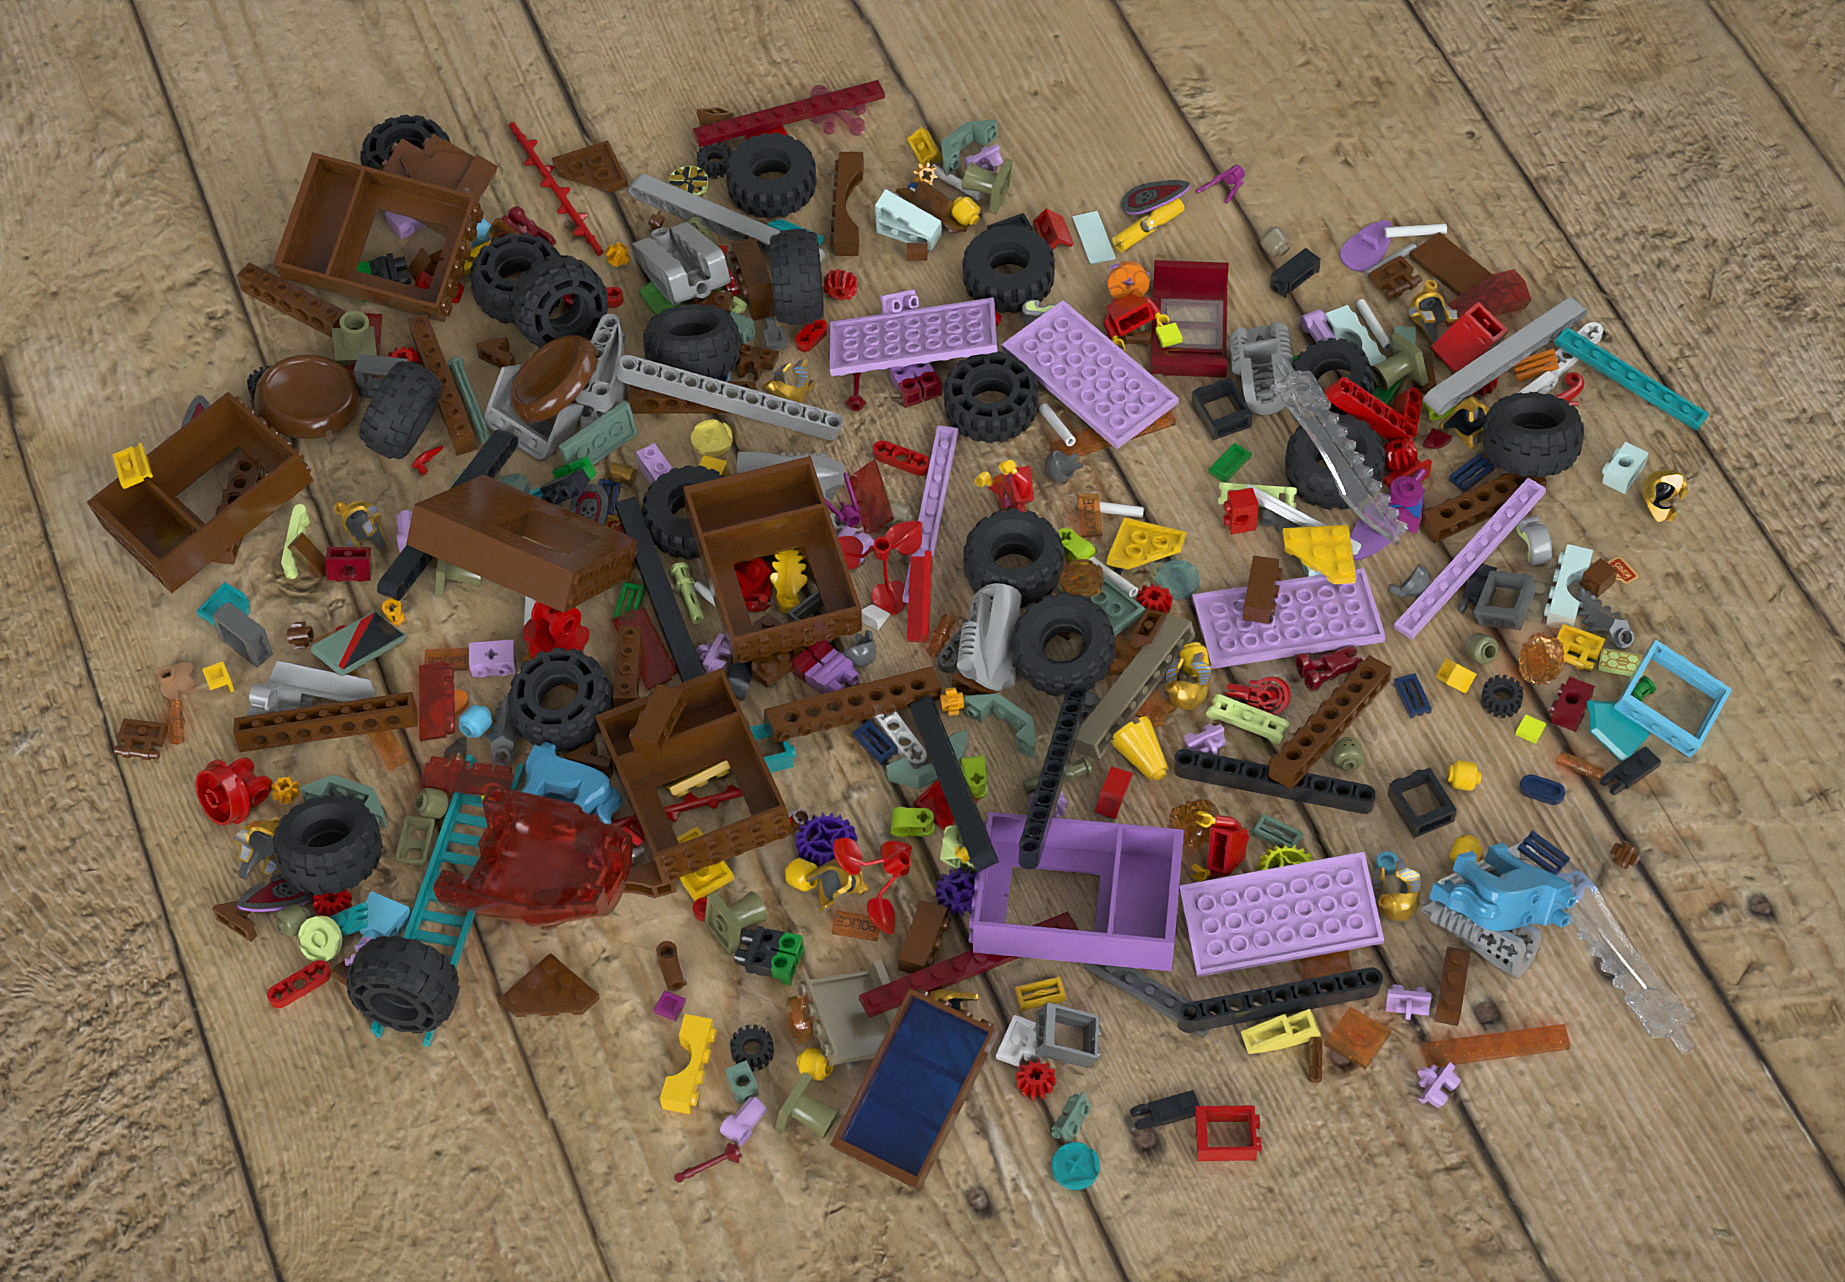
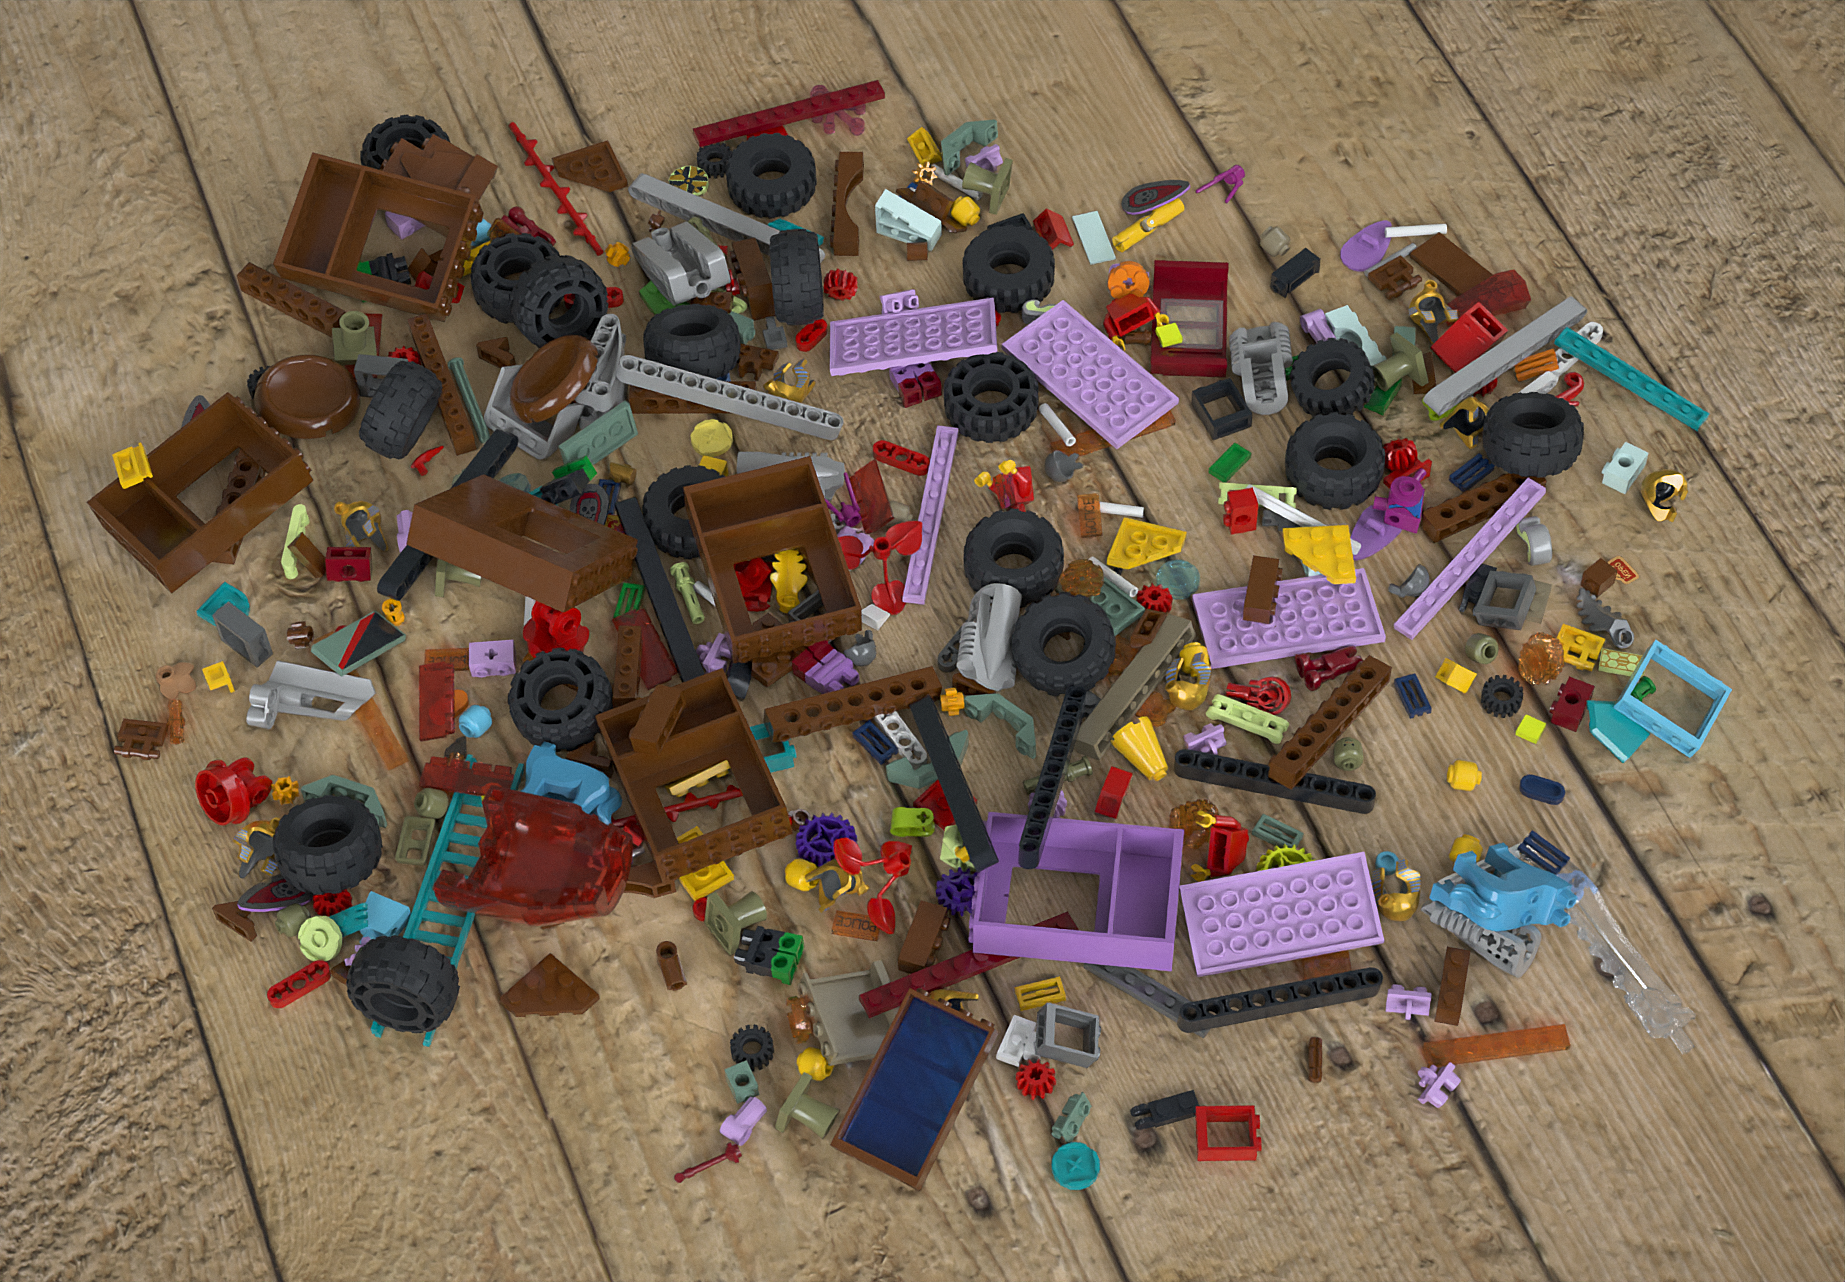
reddish brown brick [233,692,418,752] -> none
dark grey plant [485,696,523,767] -> none
lavender brick [636,443,673,485] -> none
magenta tile [654,990,686,1022] -> none
yellow arch [660,1014,717,1114] -> none
reddish brown slope [696,107,734,126] -> none
dark red piece [845,372,866,411] -> none
red fence [907,551,933,643] -> none
clear orange pin [927,614,955,658] -> none
lime piece [961,755,988,800] -> none
lime piece [1058,528,1096,568] -> none
light yellow slope [1241,1009,1321,1054] -> none
clear piece [1270,358,1408,546] -> none
red beam [1325,377,1422,442] -> none
clear orange plate [1325,1007,1391,1070] -> none
white piece [1356,299,1392,351] -> none
black window [1387,767,1457,838] -> none
dark red tile [1423,428,1452,449] -> none
light aqua arch [1544,544,1593,629] -> none
clear orange pin [1556,751,1605,782] -> none
black hinge [1600,746,1661,796] -> none
reddish brown gear [1610,840,1641,869] -> none

